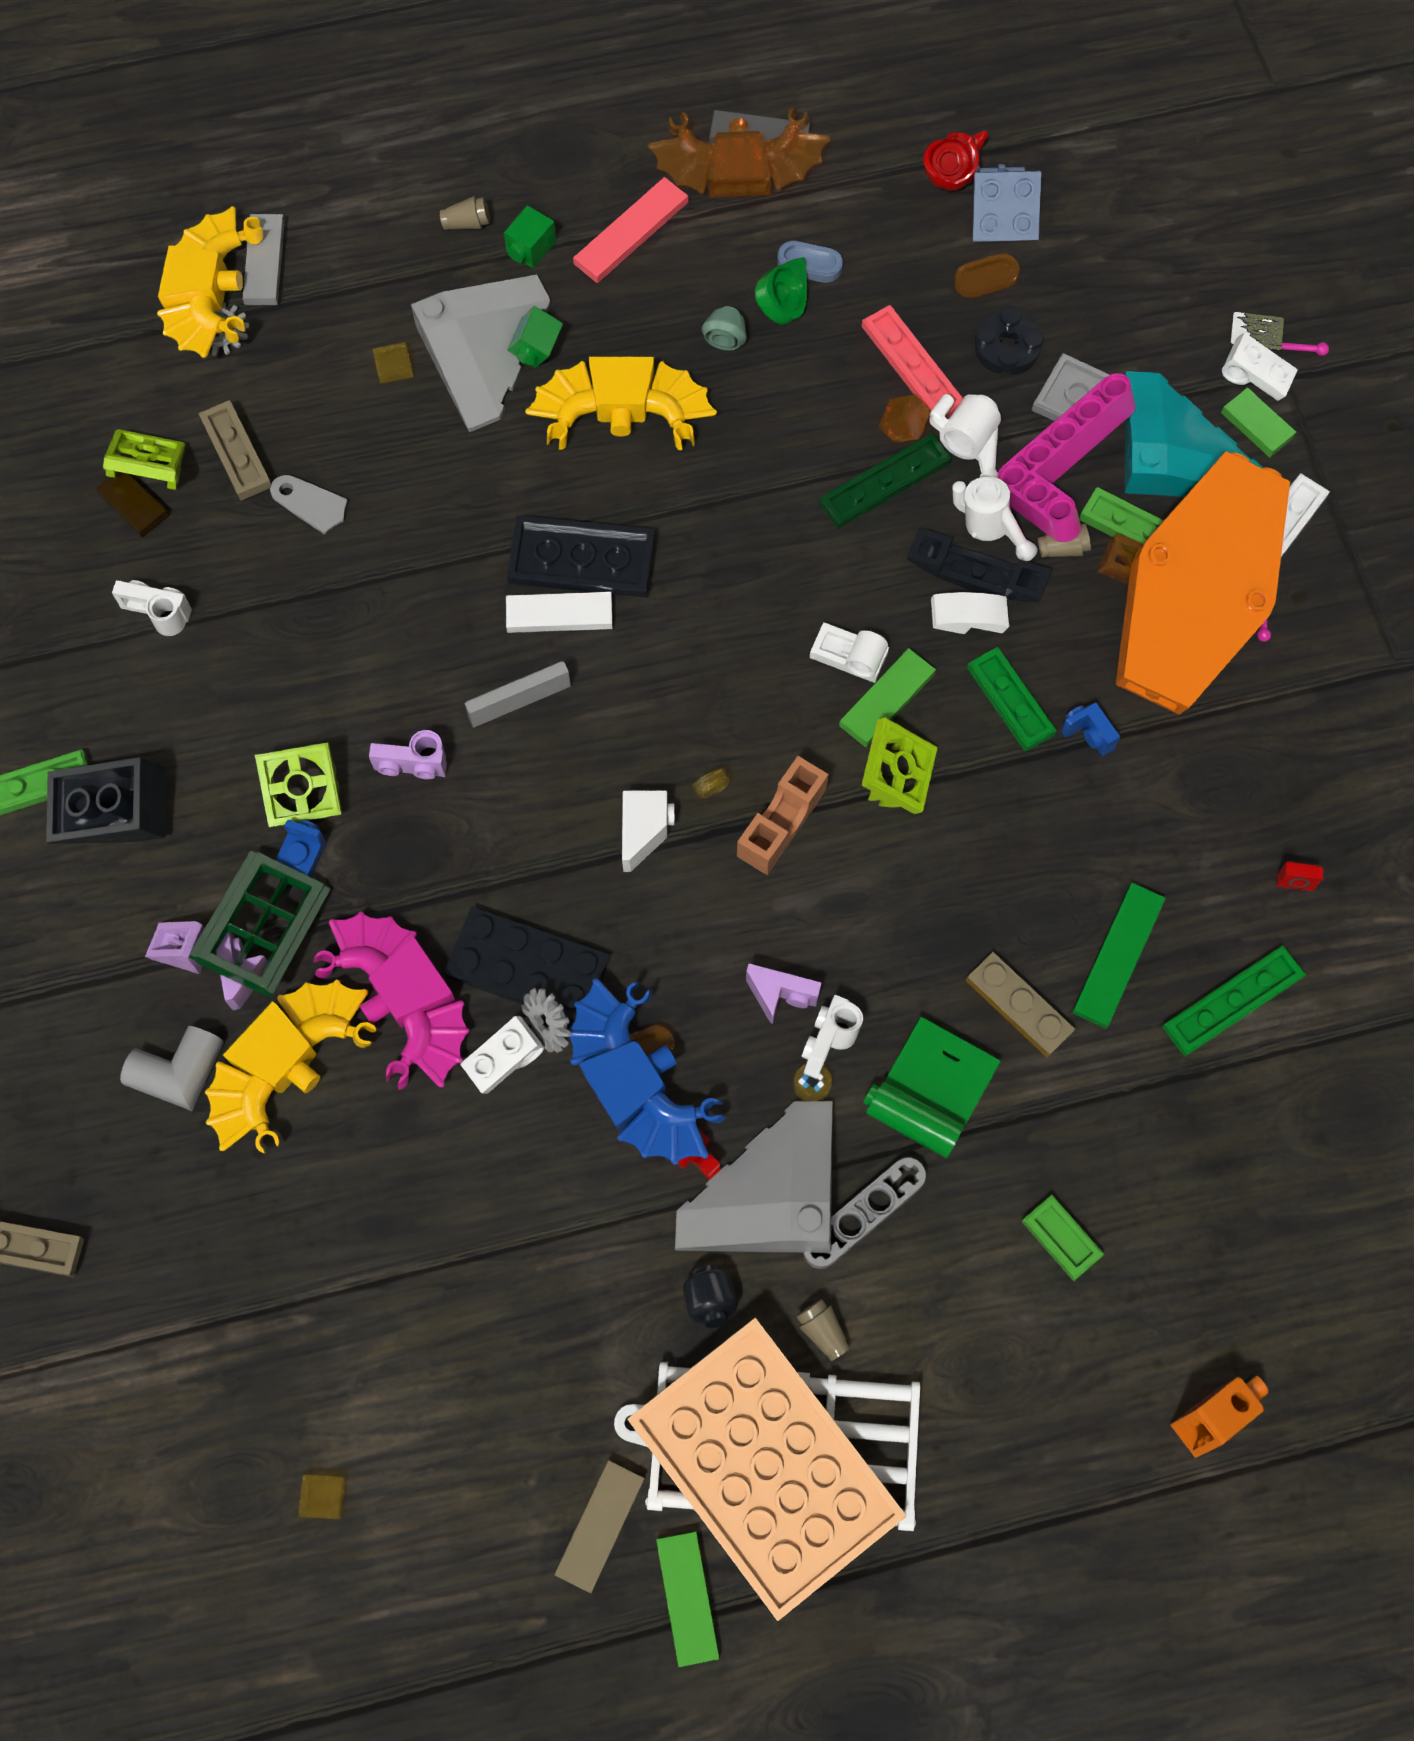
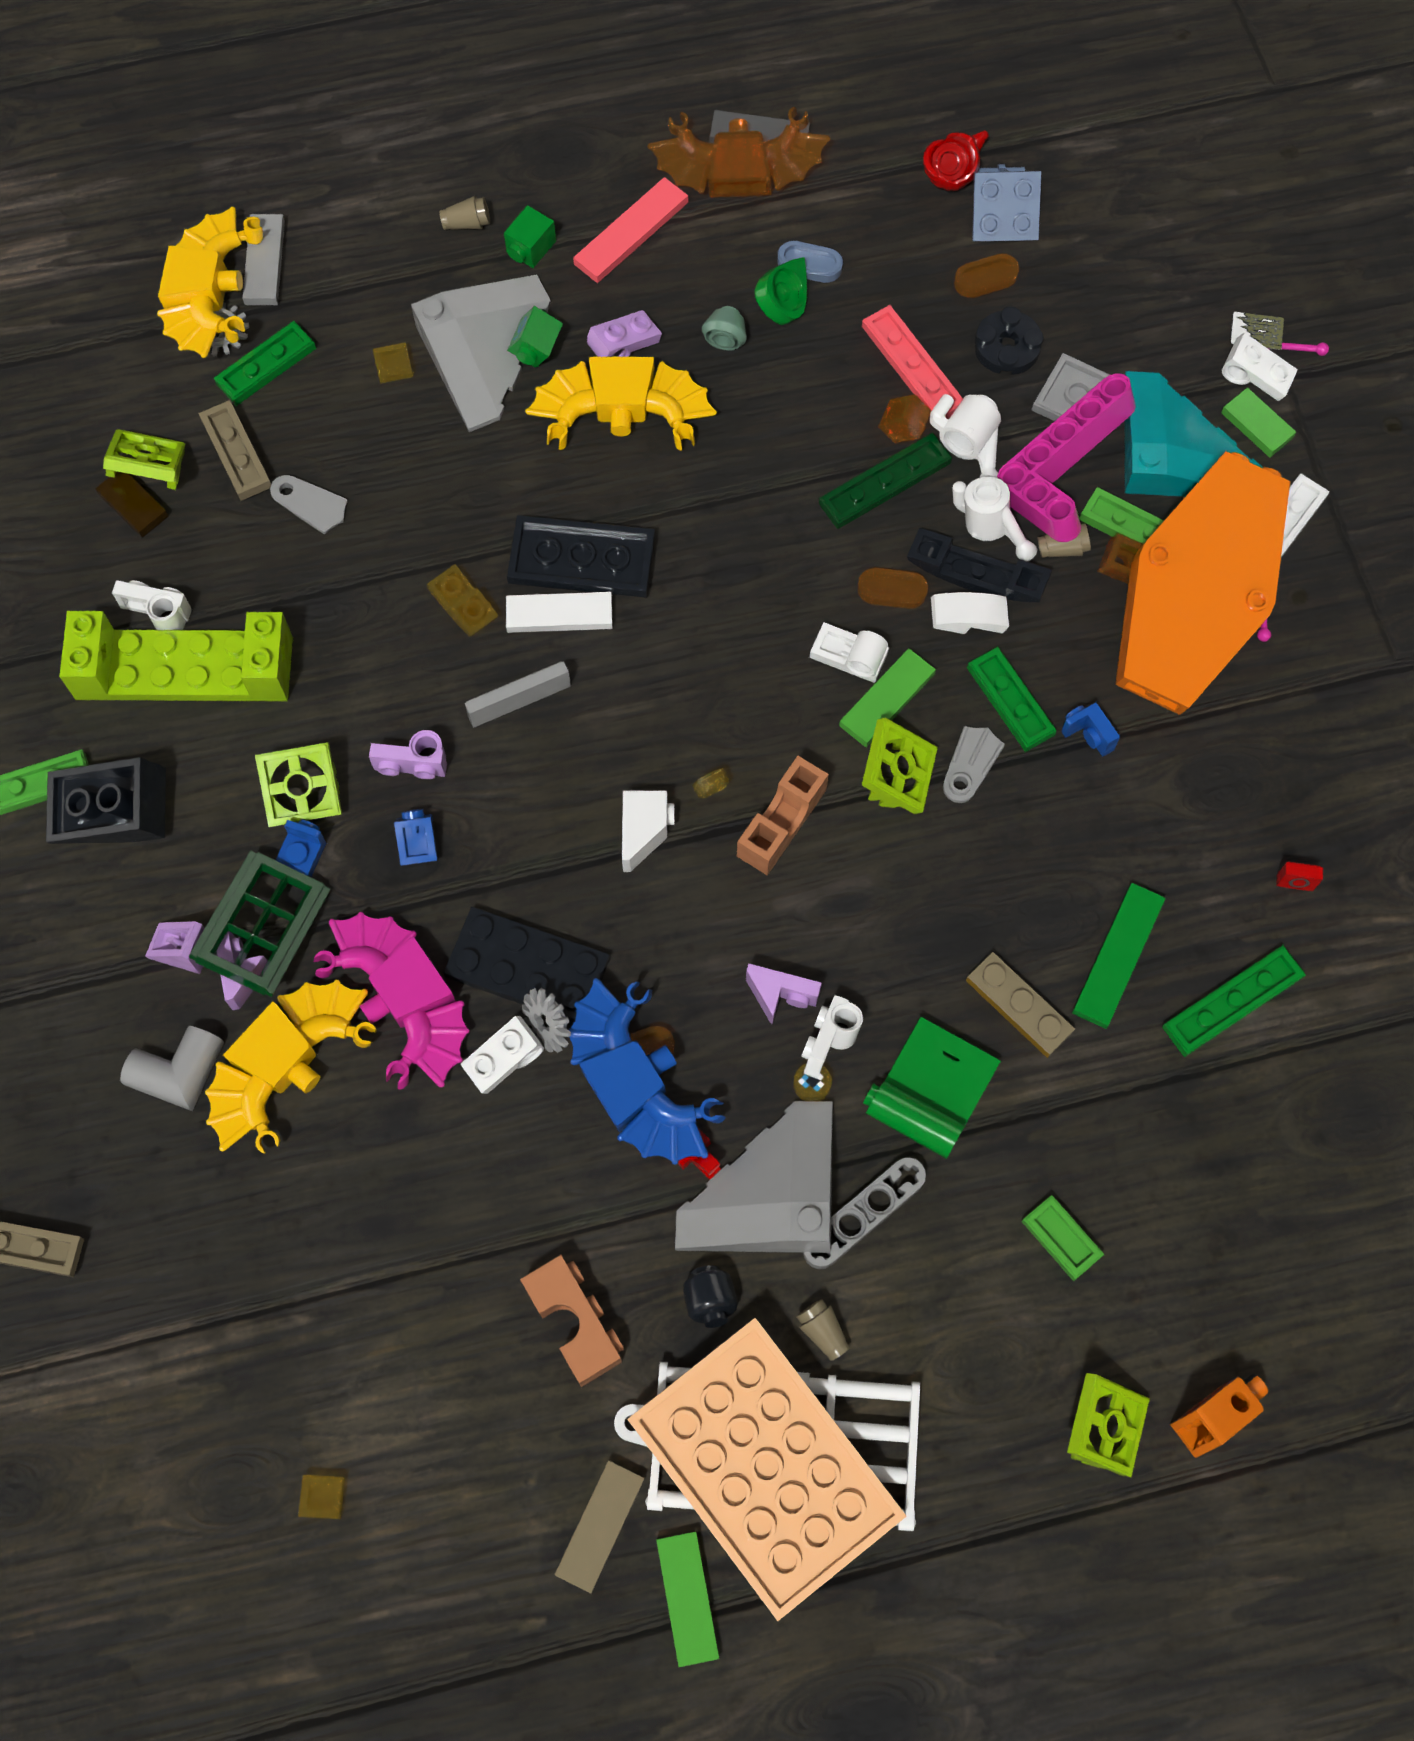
none -> lime plate [59,611,293,701]
none -> green tile [214,321,316,406]
none -> blue bracket [394,809,438,866]
none -> clear yellow slope [427,564,498,637]
none -> nougat arch [520,1255,624,1387]
none -> lavender plate [587,310,662,357]
none -> clear orange tile [858,568,928,609]
none -> light grey piece [943,726,1005,803]
none -> lime piece [1067,1373,1150,1477]

